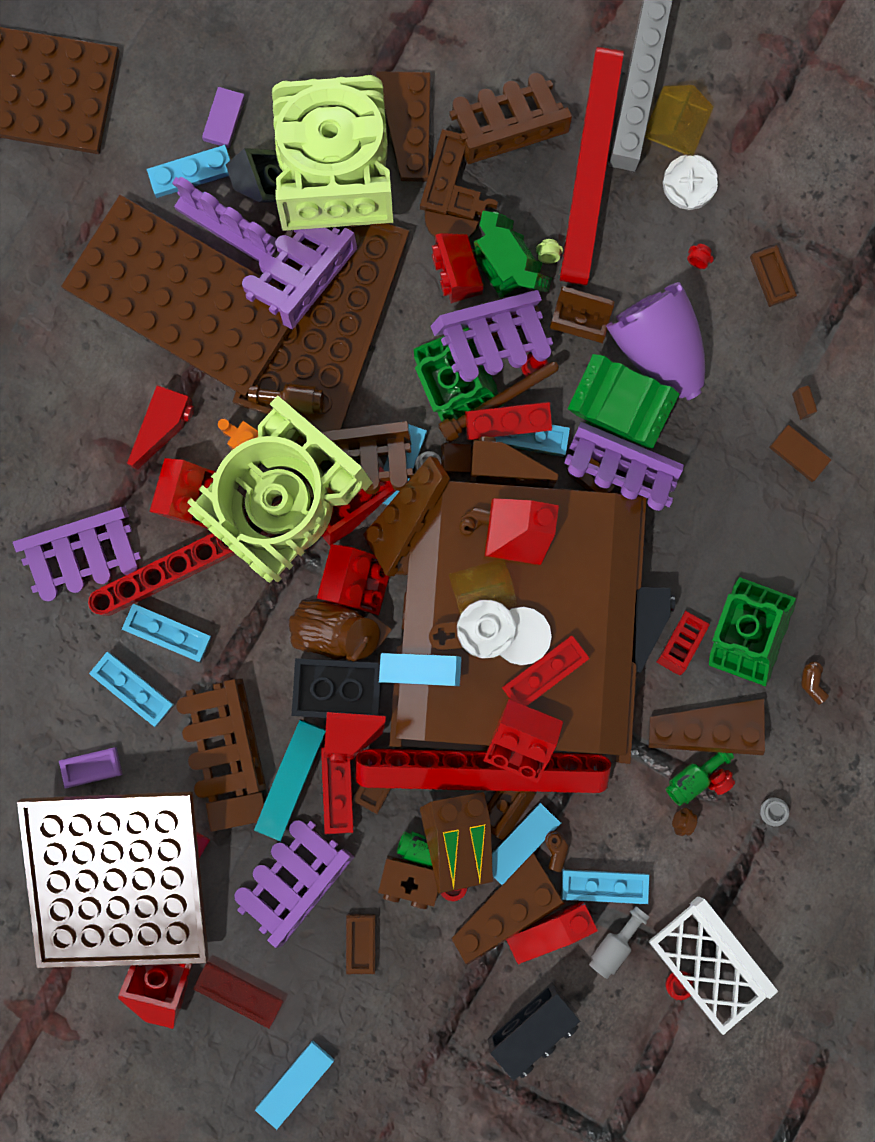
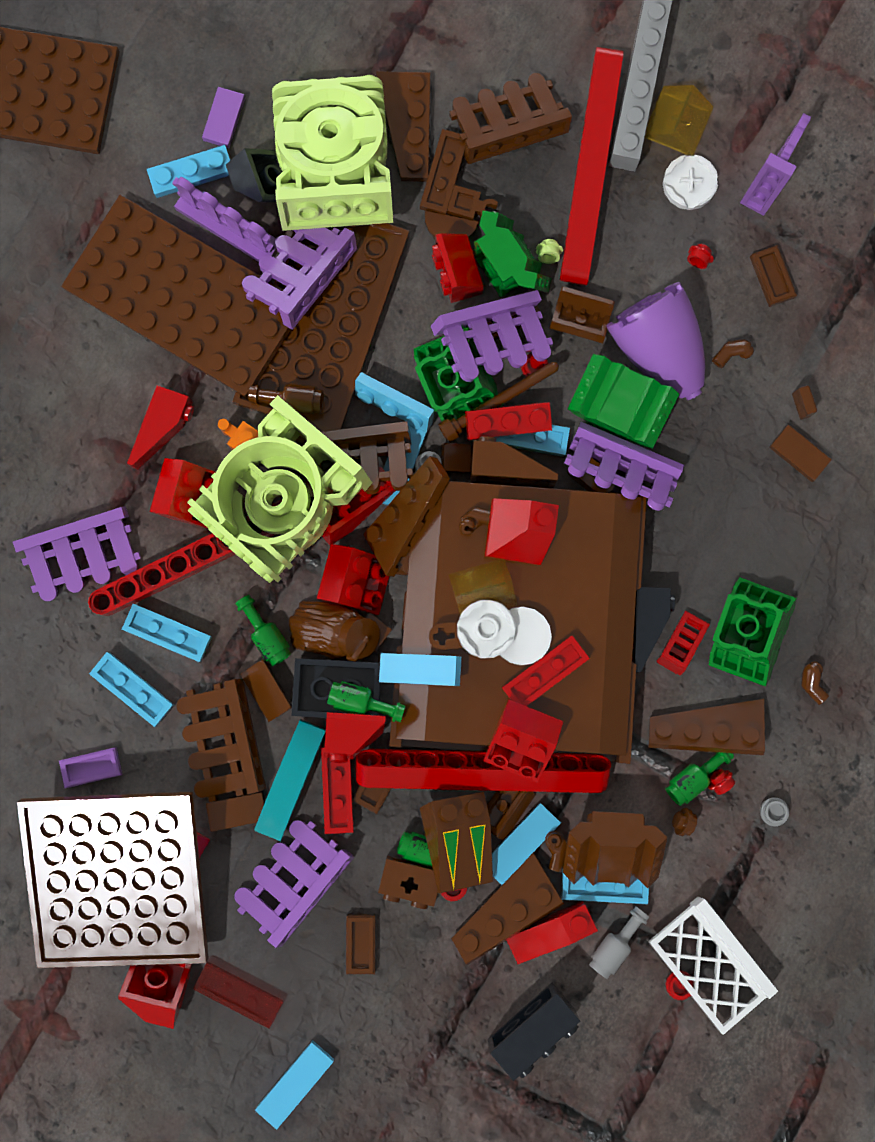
none -> green piece [235,595,291,666]
none -> reddish brown slope [240,659,292,722]
none -> green piece [327,681,405,722]
none -> medium azure plate [355,372,434,432]
none -> reddish brown slope [563,811,668,888]
none -> reddish brown arm [712,339,754,369]
none -> medium lavender fence [740,113,811,216]

